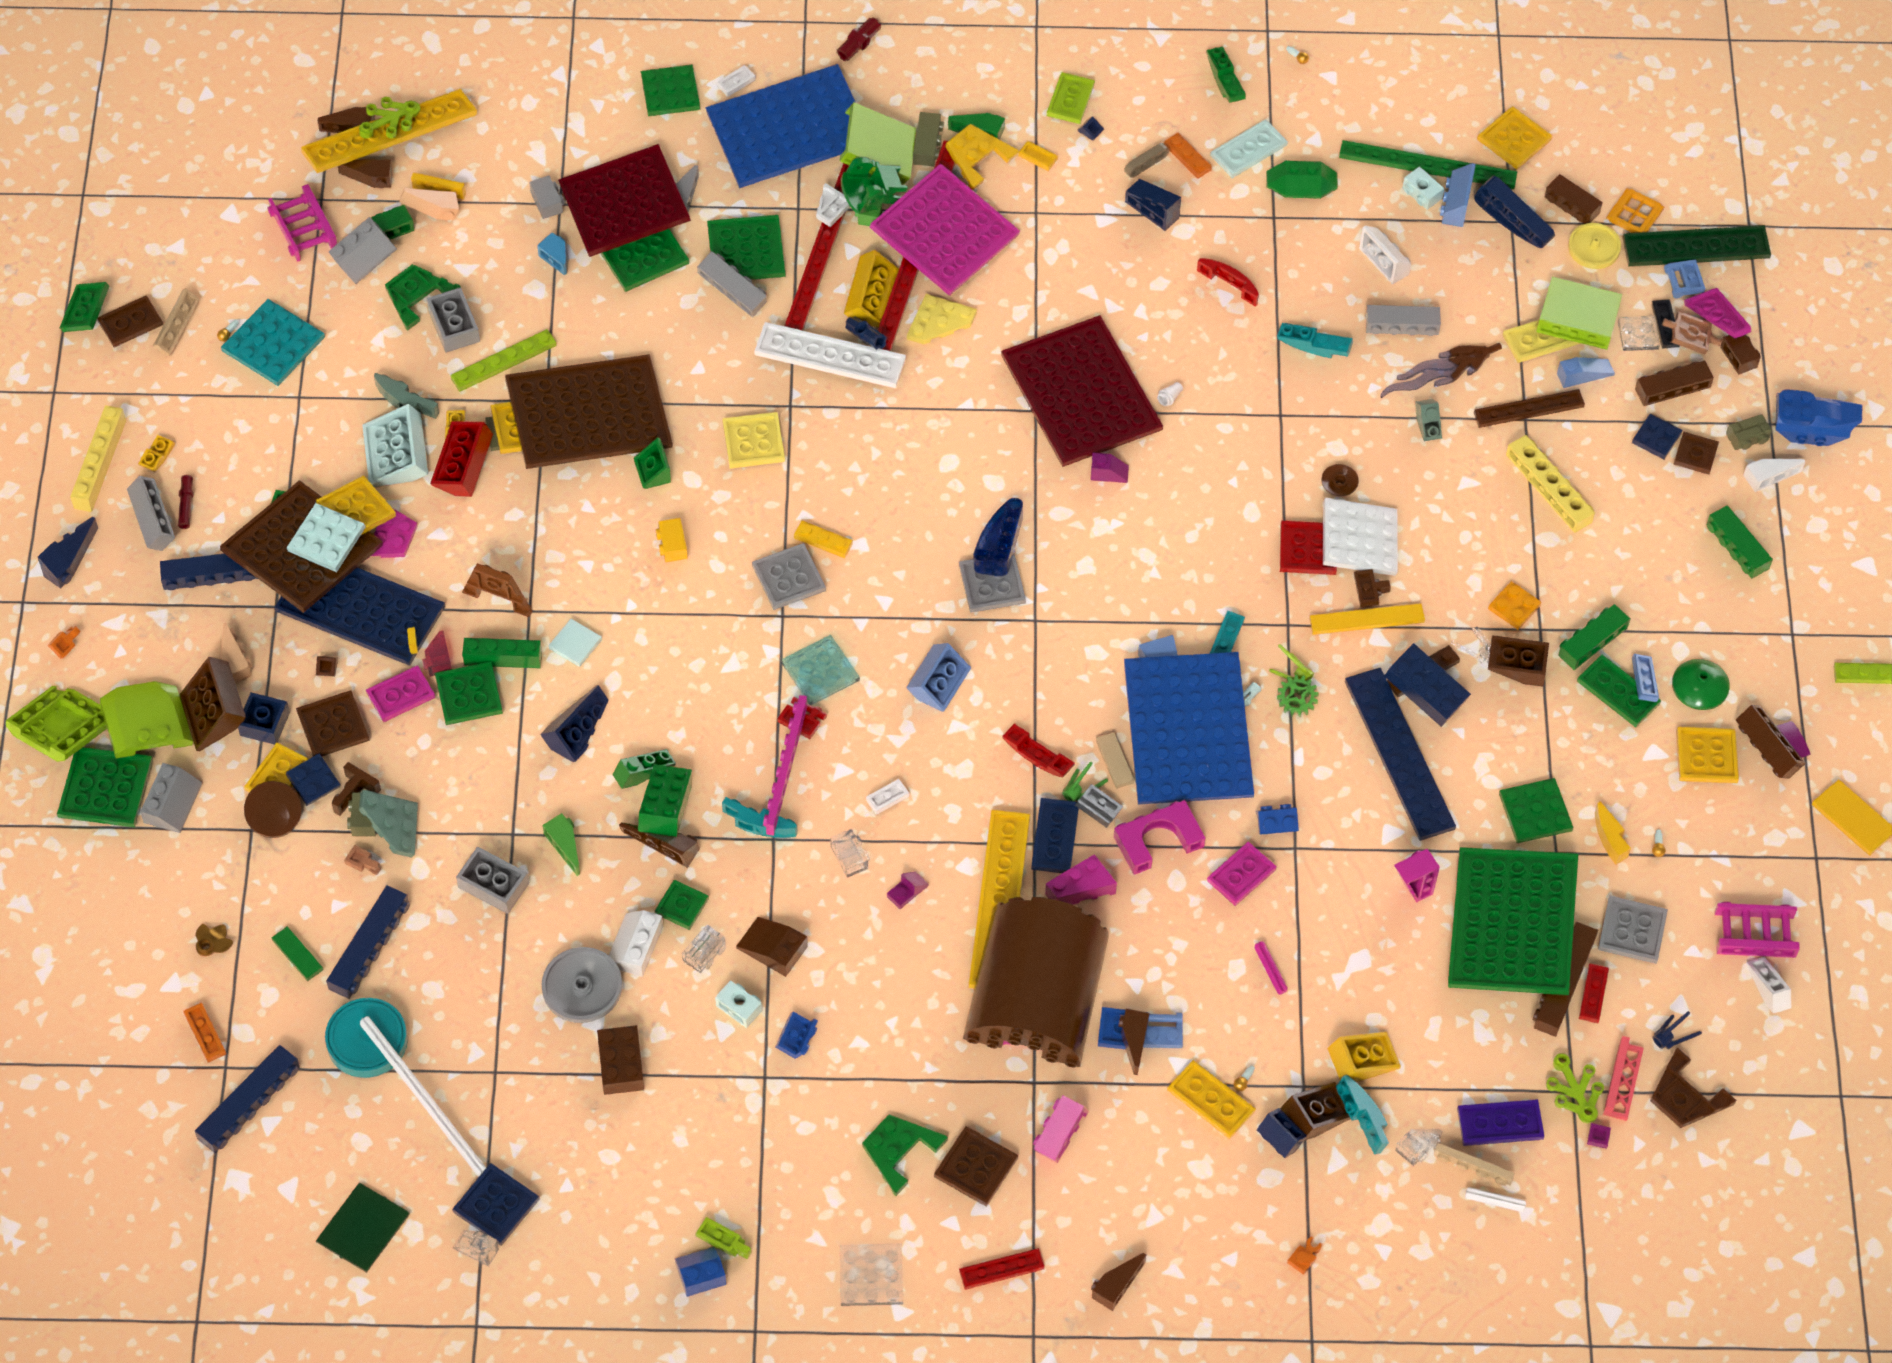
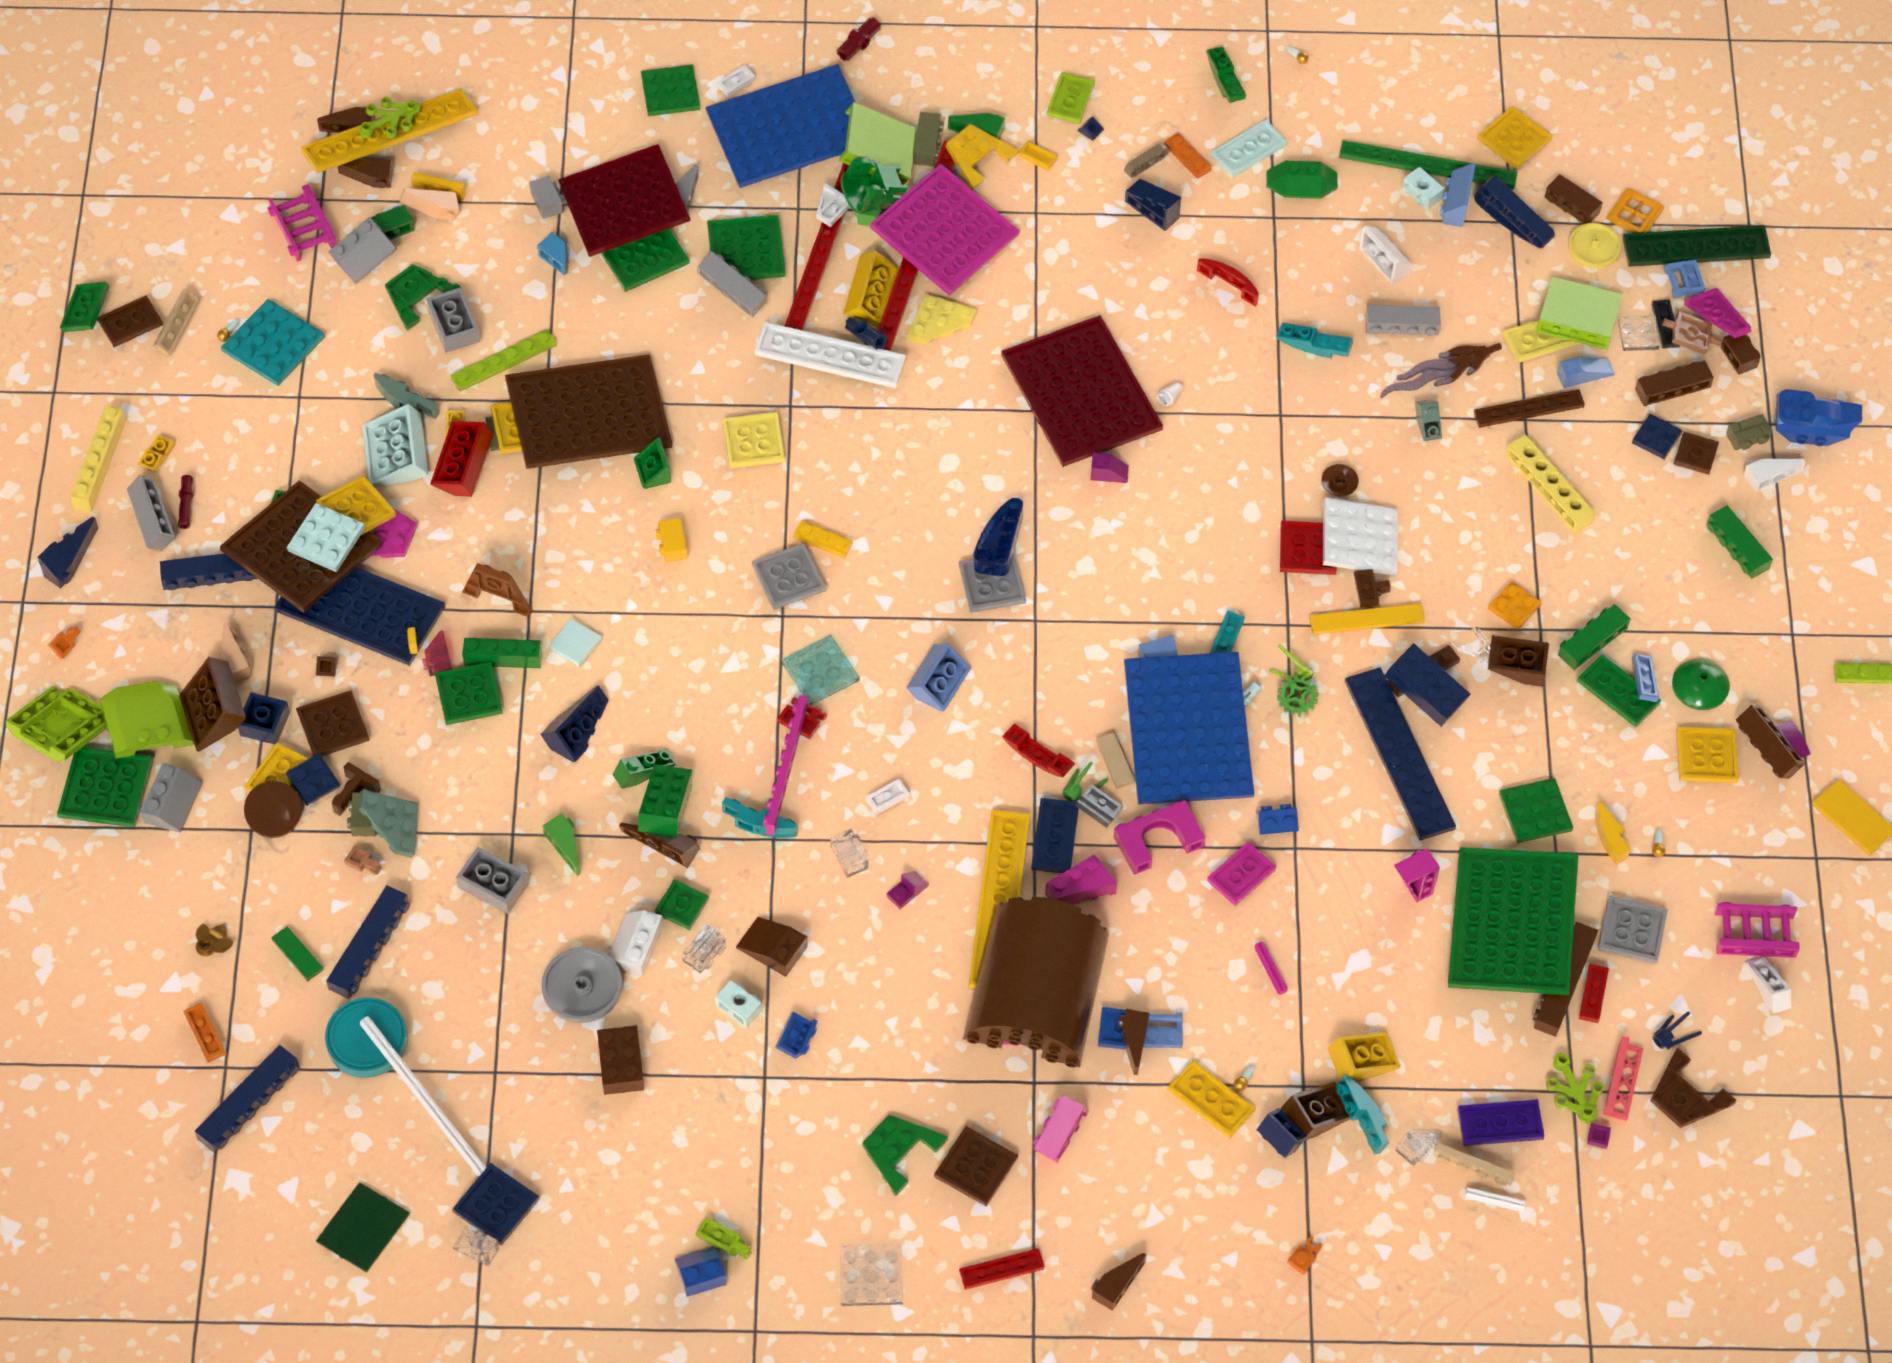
dark pink plate [366,665,435,723] -> none

